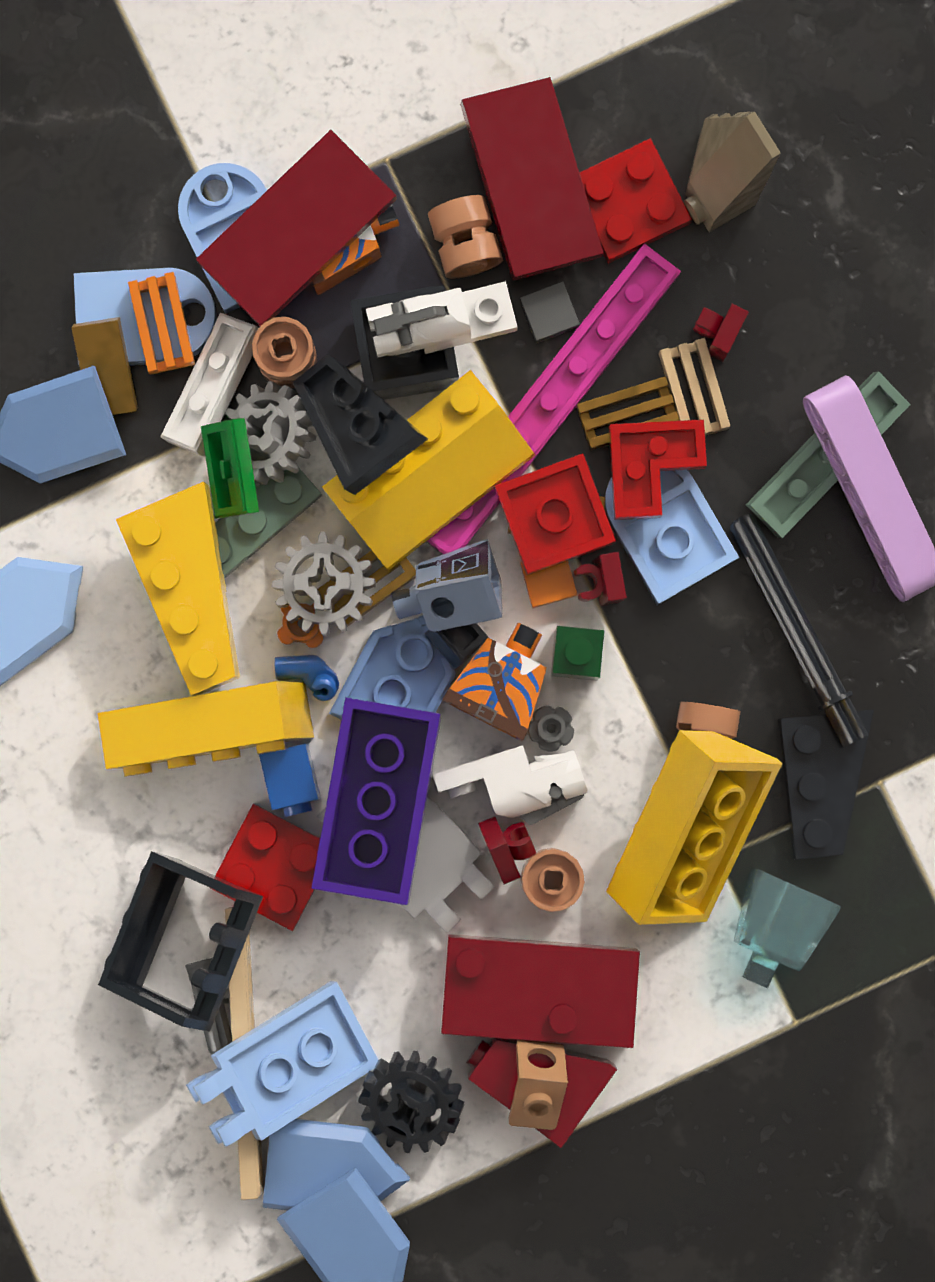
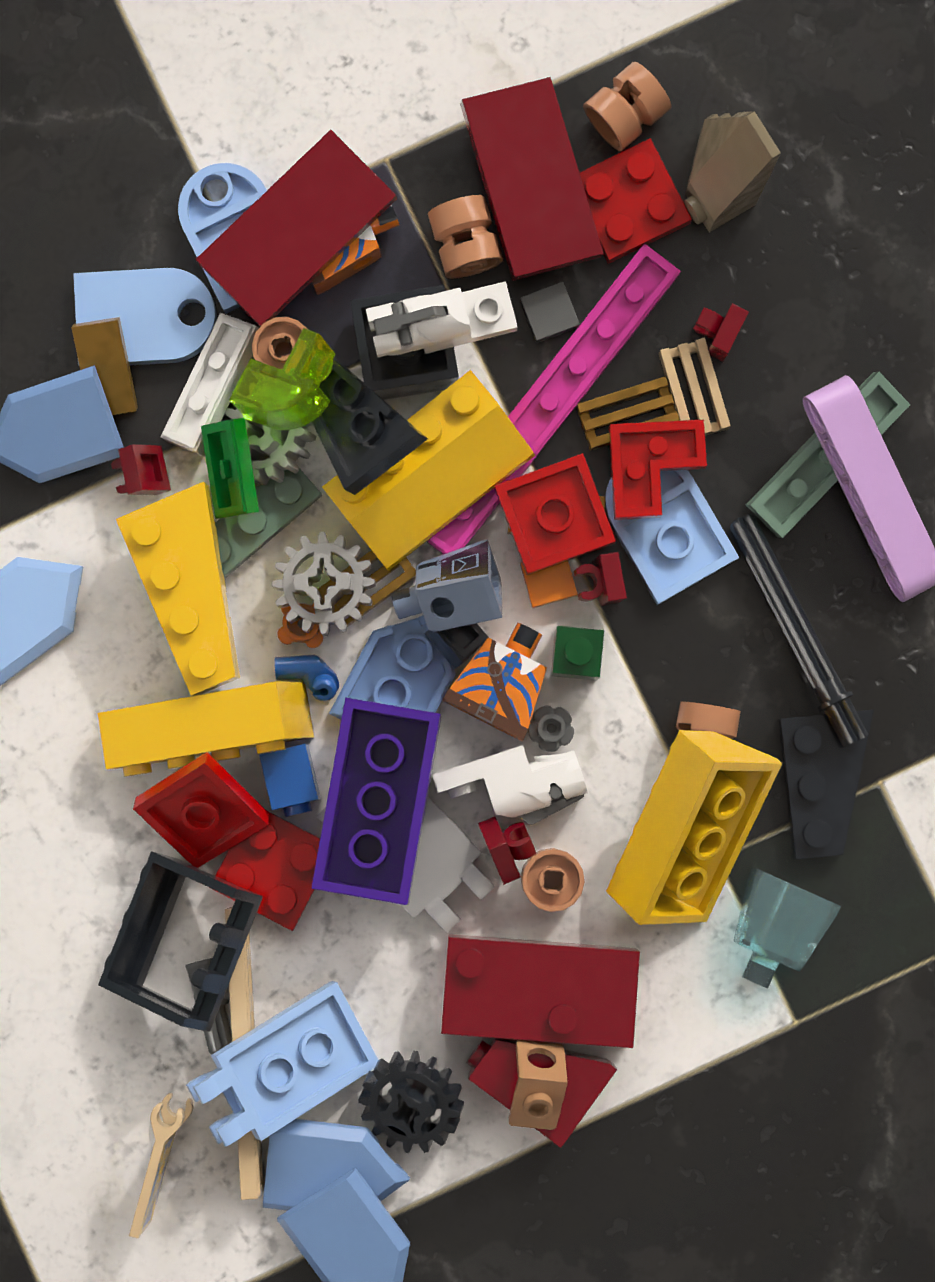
orange tile [128,272,195,375] -> none
none -> dark red tile [111,444,171,495]
none -> tan flag [129,1093,194,1238]
none -> red plate [133,752,269,868]
none -> clear neon green brick [229,328,335,430]
none -> nougat wheel [583,62,671,151]

